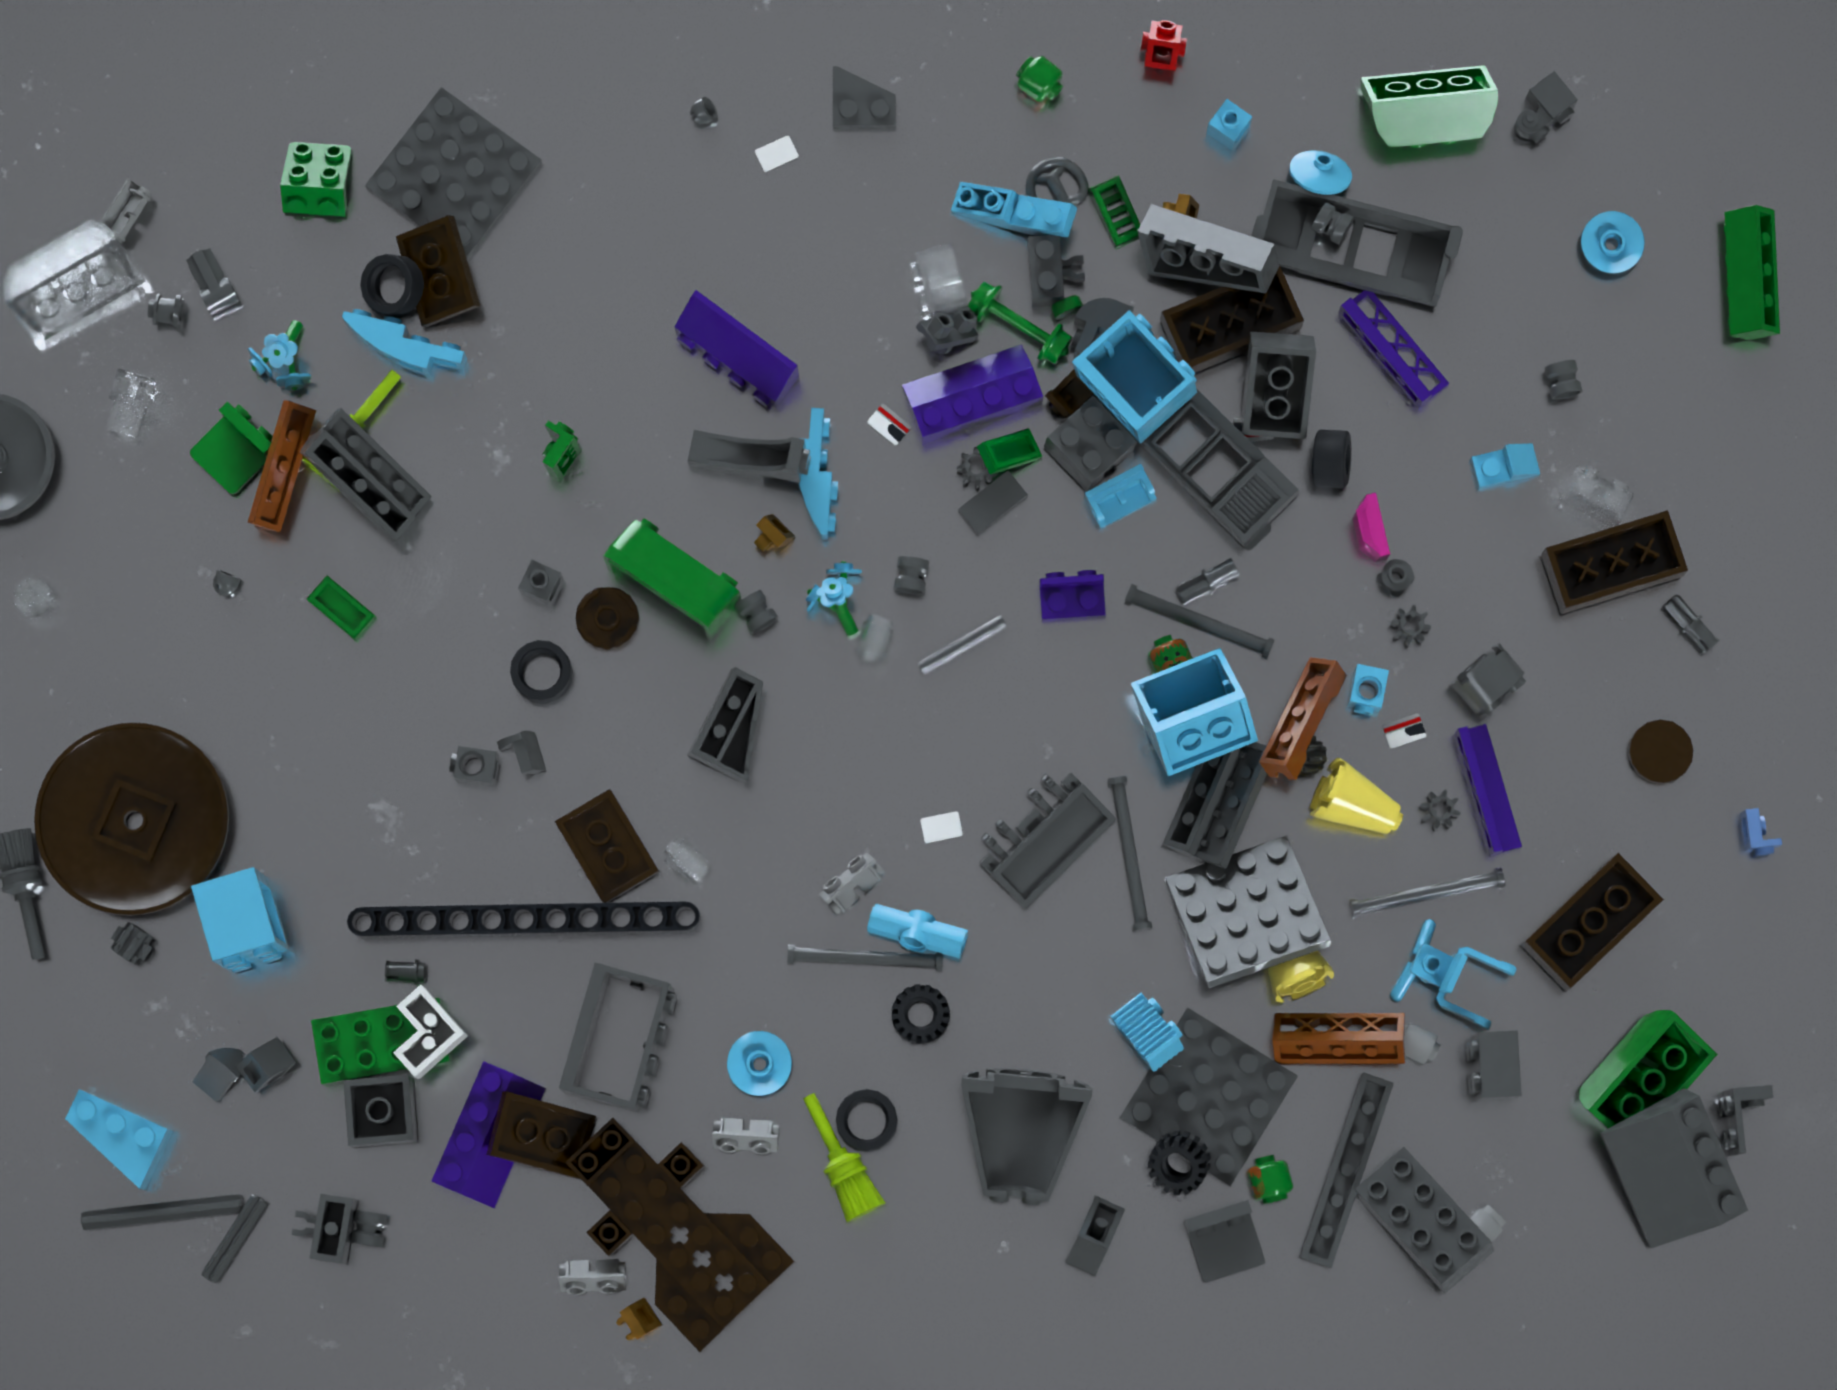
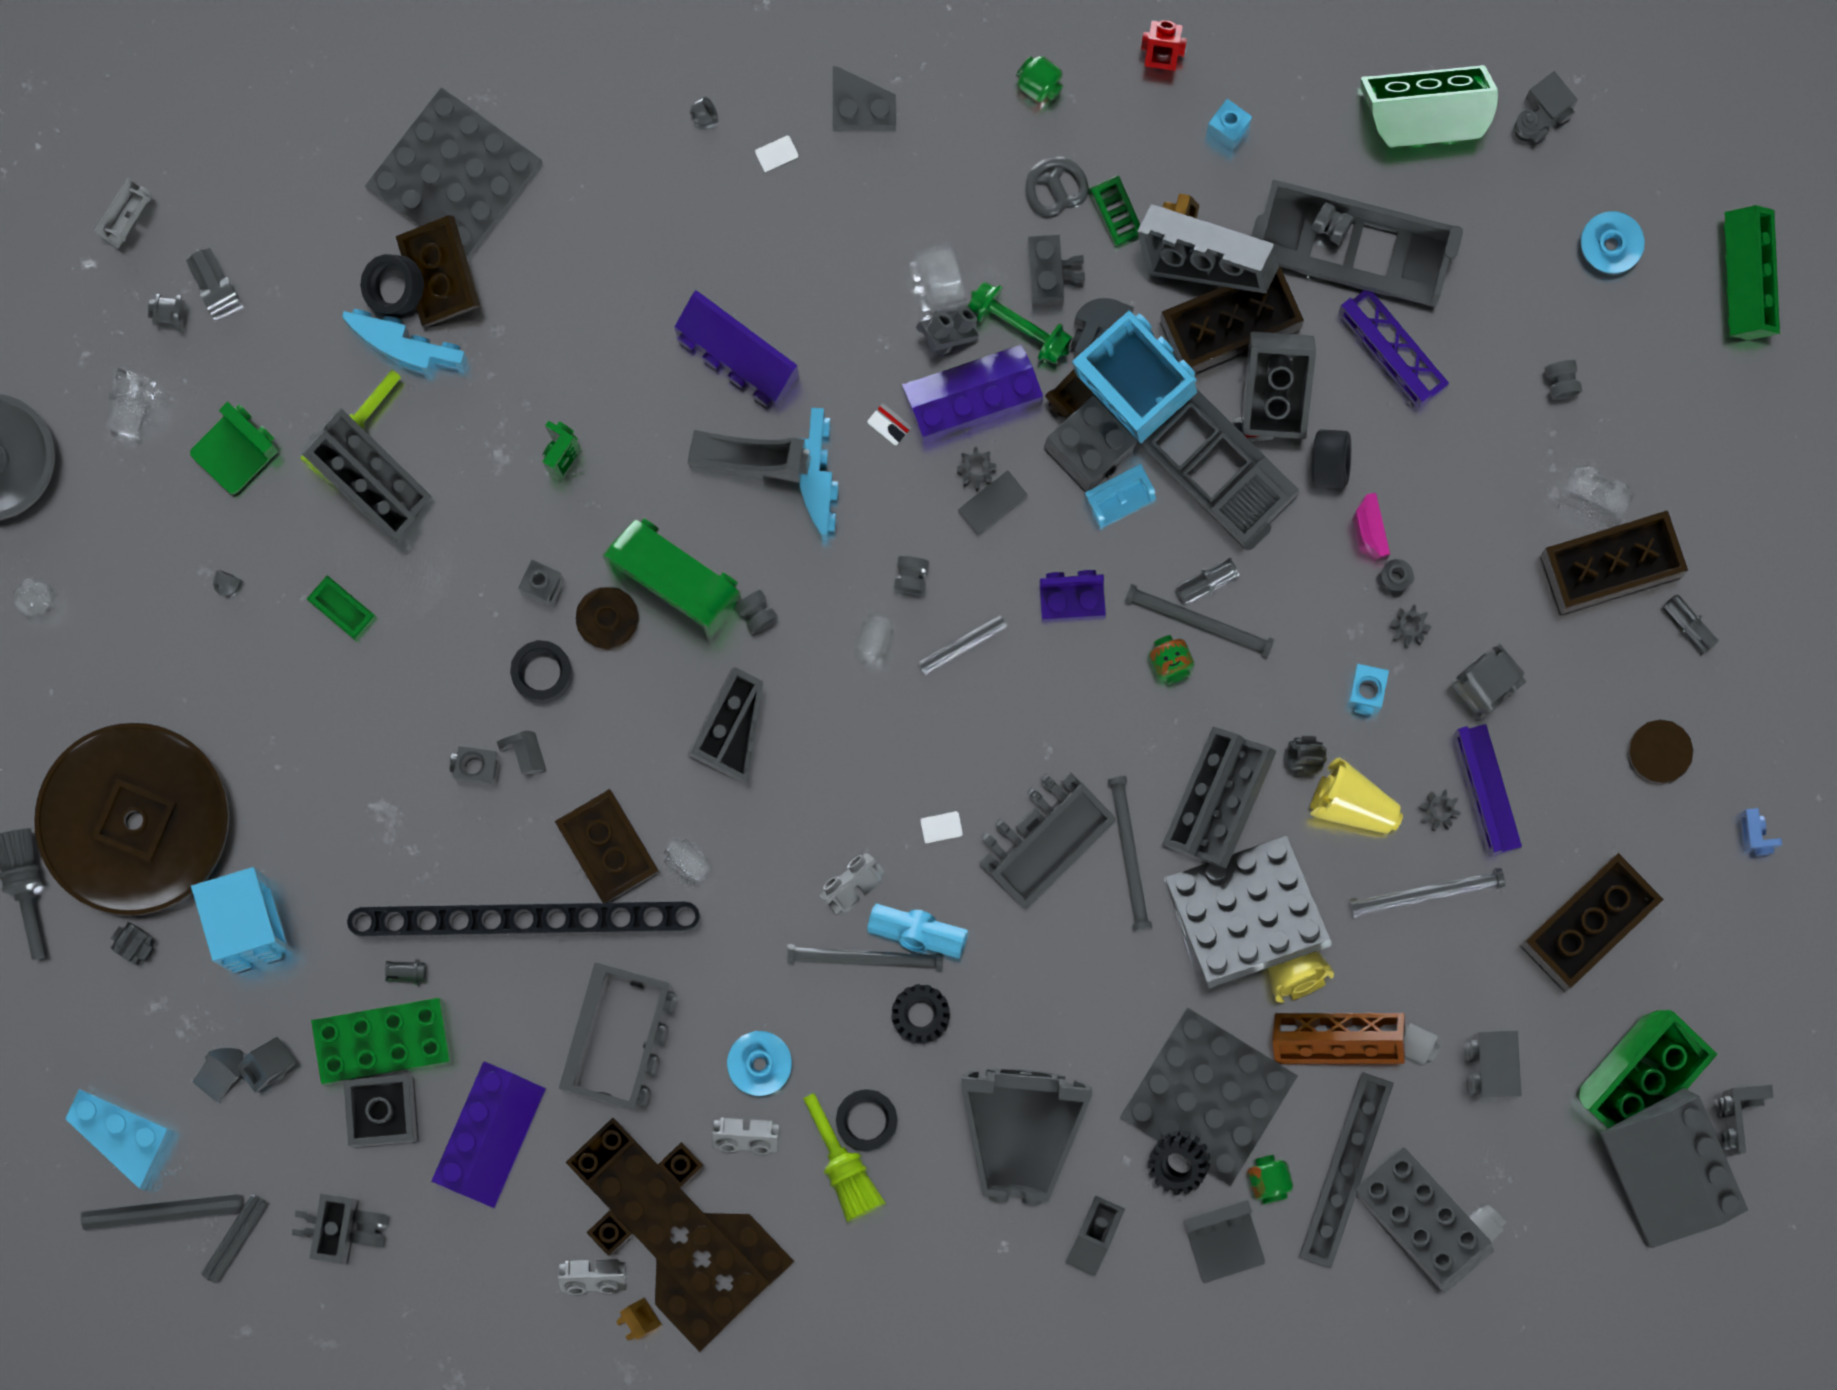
clear windscreen [3,220,146,346] -> none
dark orange fence [247,400,316,532] -> none
medium azure plant [248,320,311,391] -> none
green bracket [280,142,351,217] -> none
white brick [393,985,468,1079] -> none
dark brown plate [486,1091,596,1179] -> none
pearl gold tile [754,514,795,552] -> none
medium azure plant [805,561,862,636] -> none
medium azure slope [951,181,1078,238] -> none
green tile [977,428,1042,475] -> none
green tile [1051,295,1083,320] -> none
medium azure brick [1110,993,1184,1072] -> none
medium azure container [1131,648,1258,776] -> none
dark orange piece [1259,657,1347,780] -> none
medium azure dish [1289,150,1352,195] -> none
sticker [1383,713,1426,749] -> none
medium azure piece [1390,919,1517,1030] -> none
medium azure slope [1470,443,1540,489] -> none

